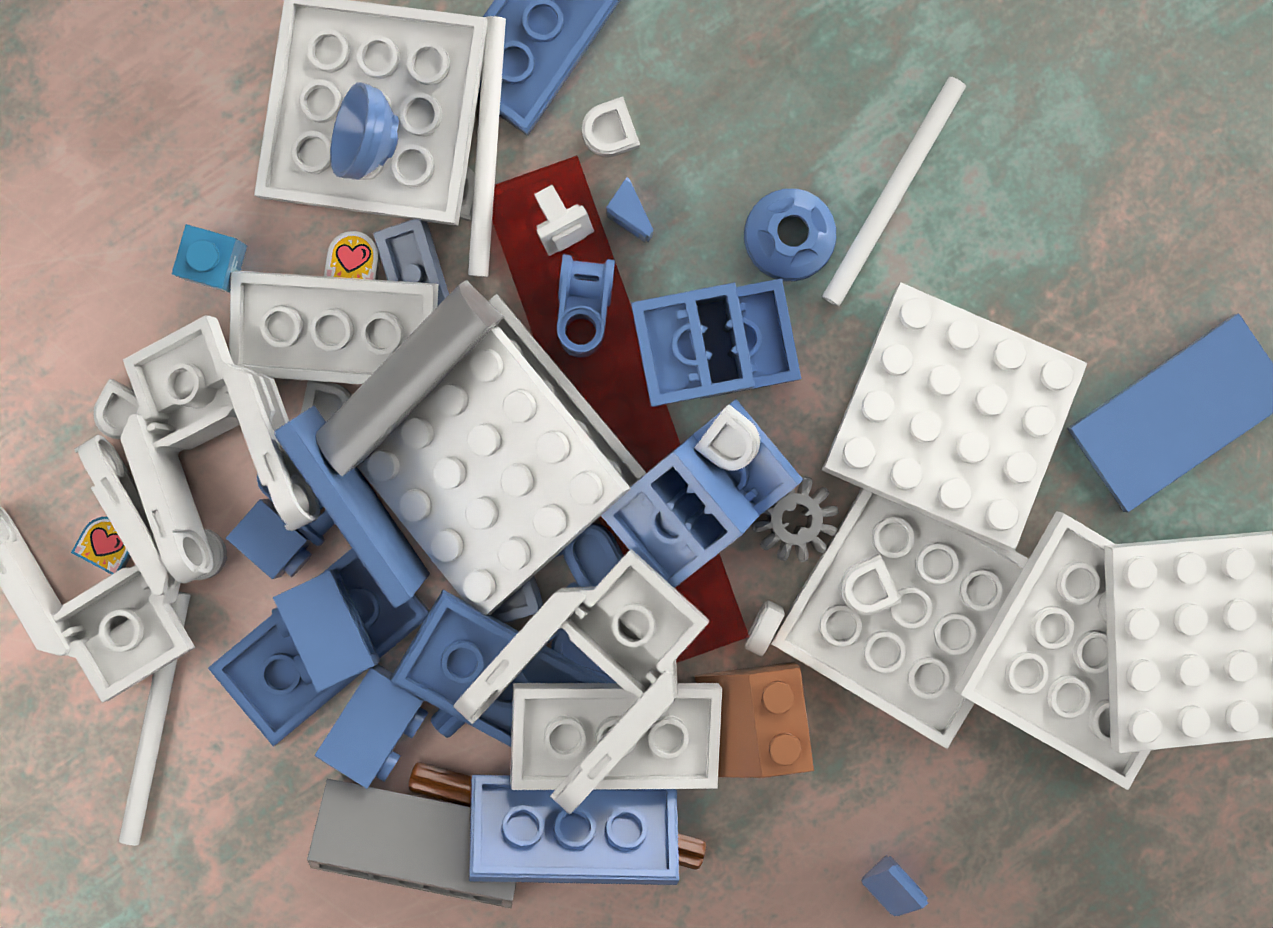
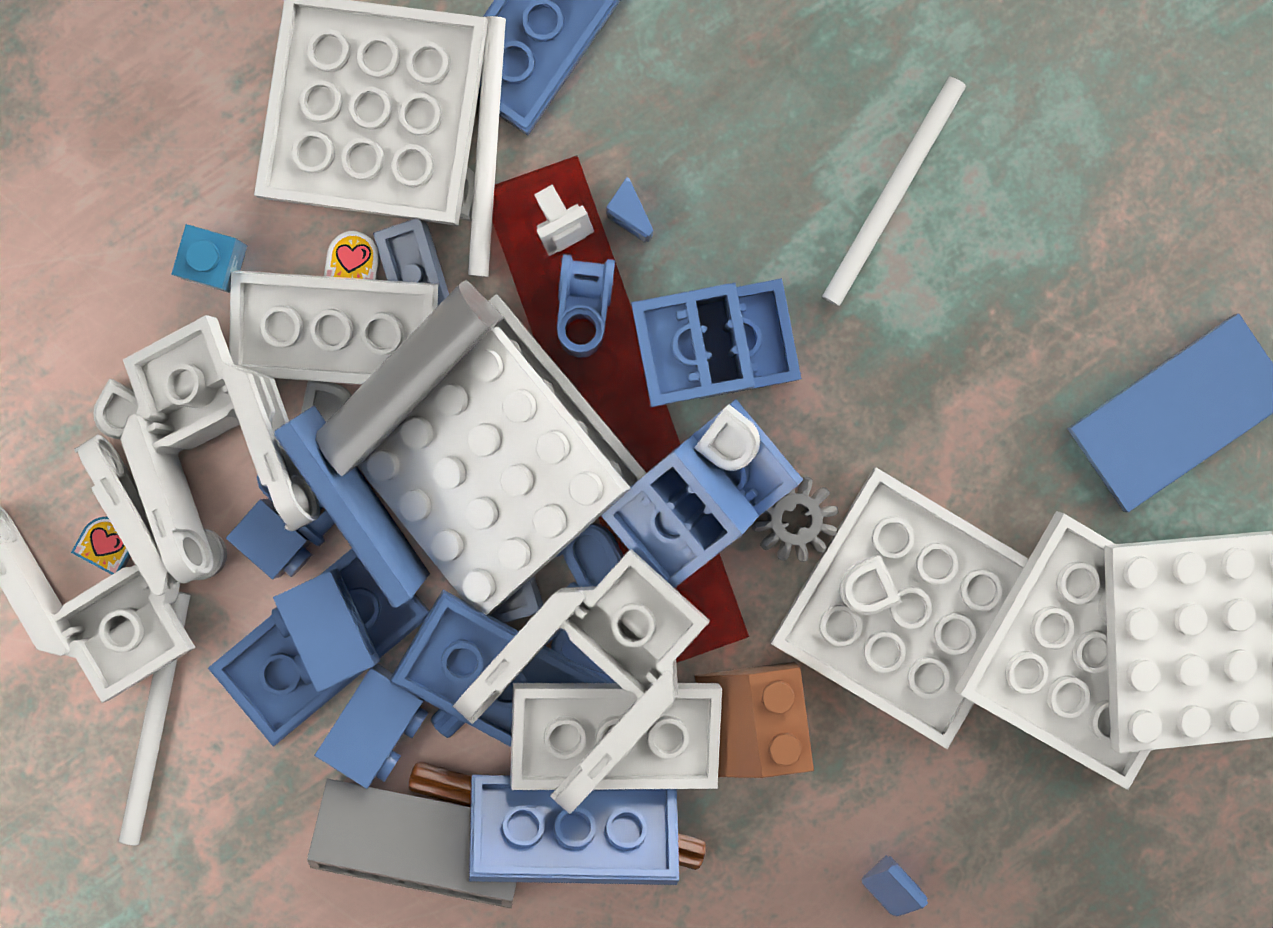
medium blue piece [330,82,399,180] -> none
white tile [582,97,640,157] -> none
medium blue piece [744,189,836,281] -> none
white tile [744,600,785,657] -> none
white plate [822,282,1087,552] -> none

